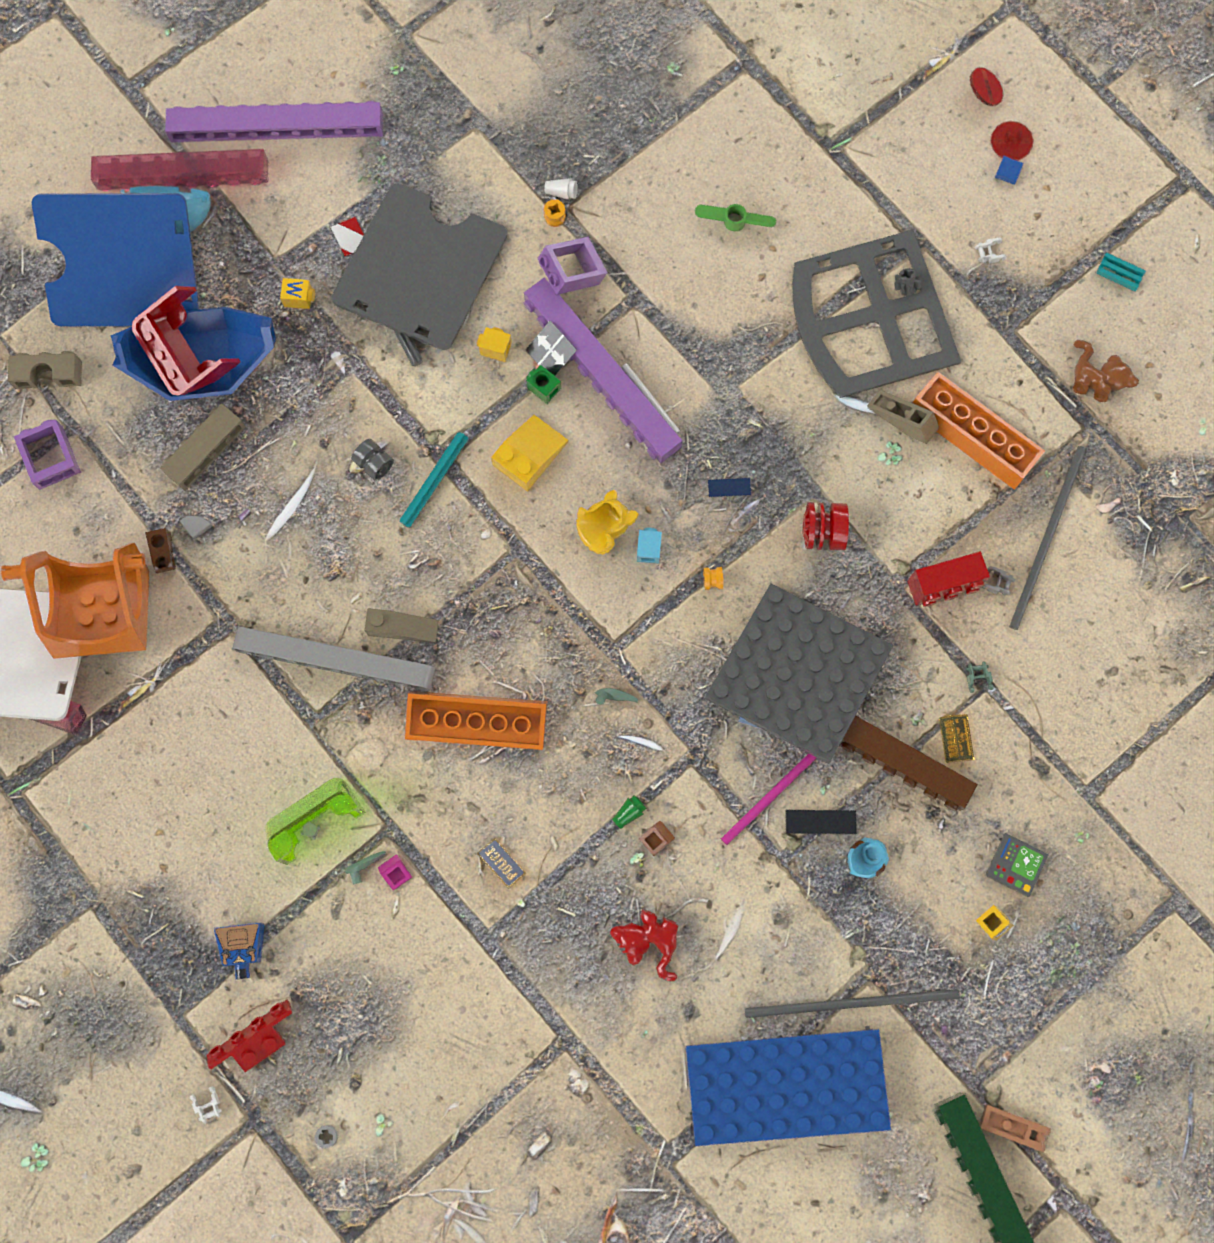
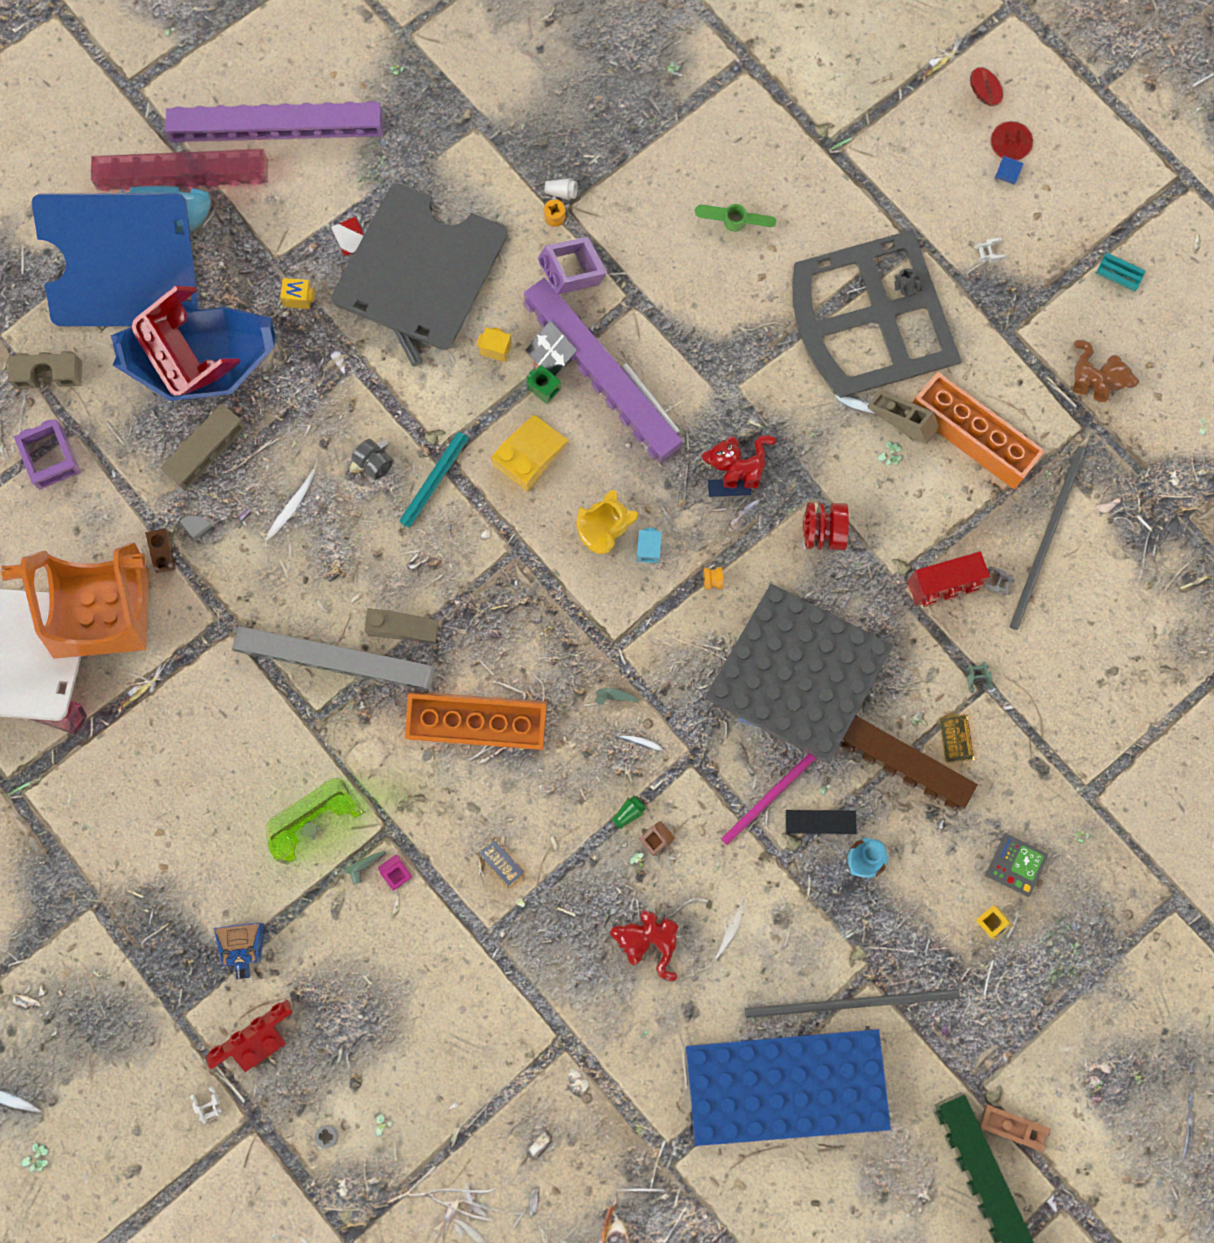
none -> red animal [702,435,776,489]

